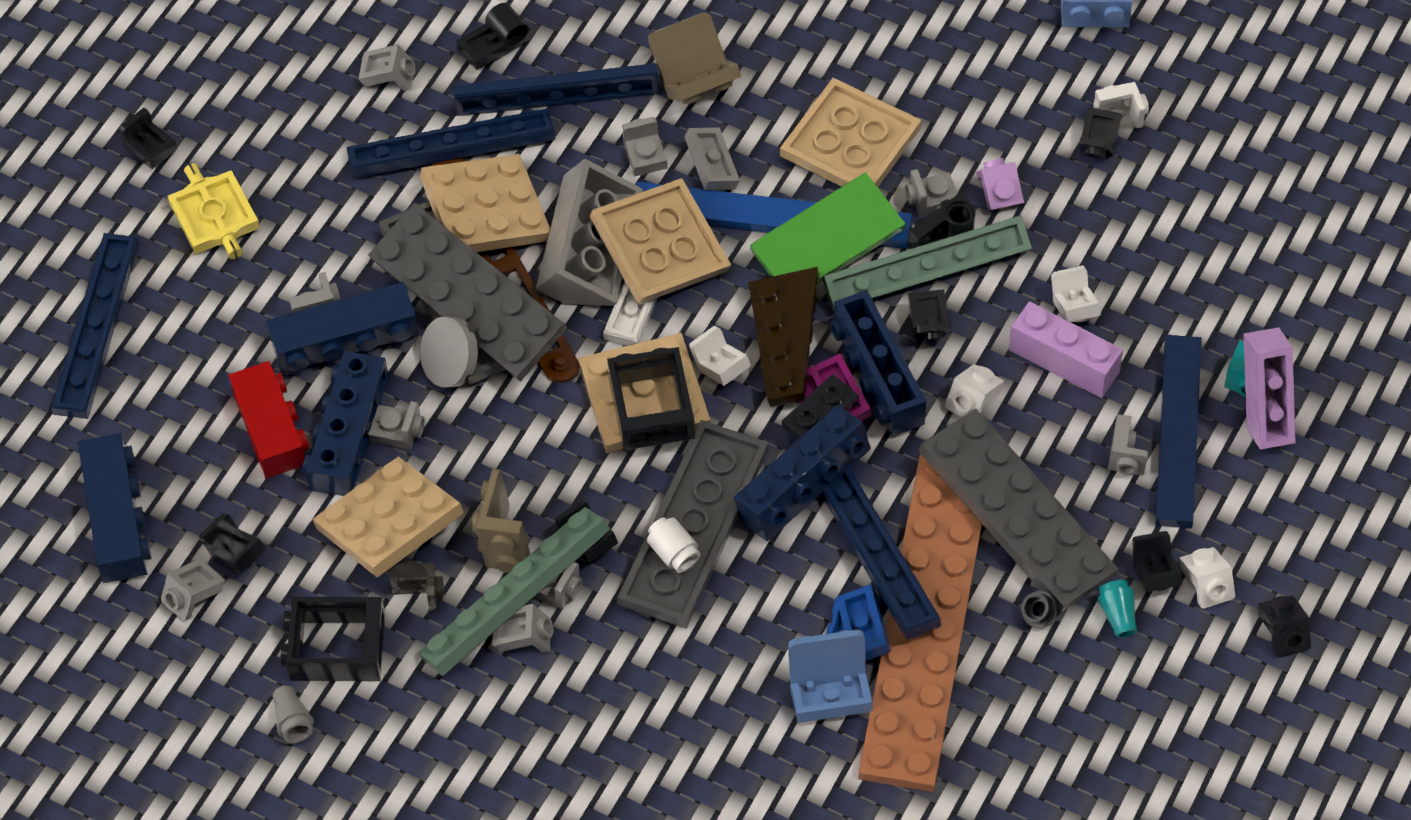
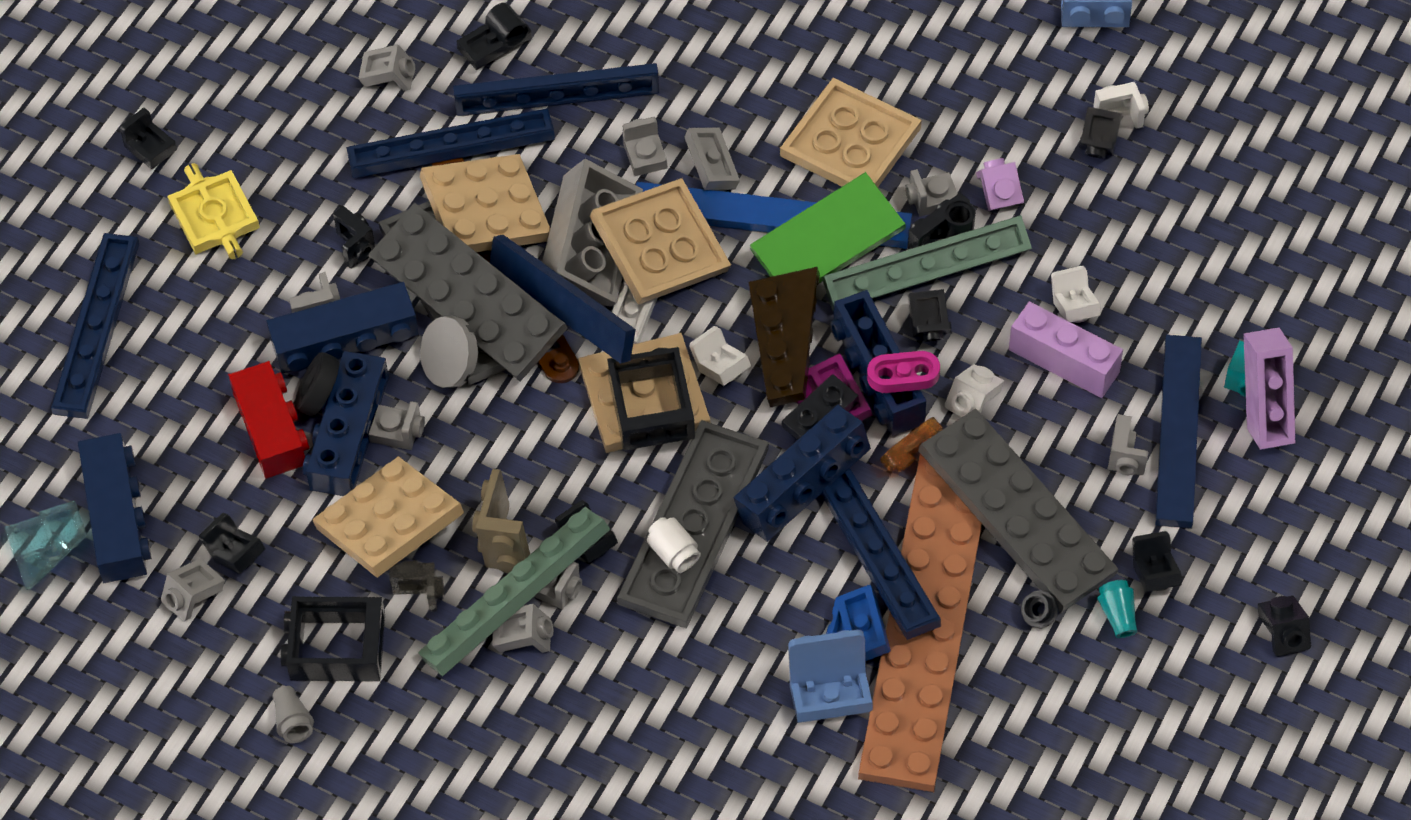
dark tan bracket [648,12,741,104] -> none
white bracket [1179,547,1235,609] -> none
none -> clear light blue slope [4,500,87,590]
none -> black tyre [294,352,340,417]
none -> black bracket [333,206,375,268]
none -> dark blue tile [489,235,636,364]
none -> dark pink plate [867,351,940,393]
none -> clear orange plate [880,417,944,473]

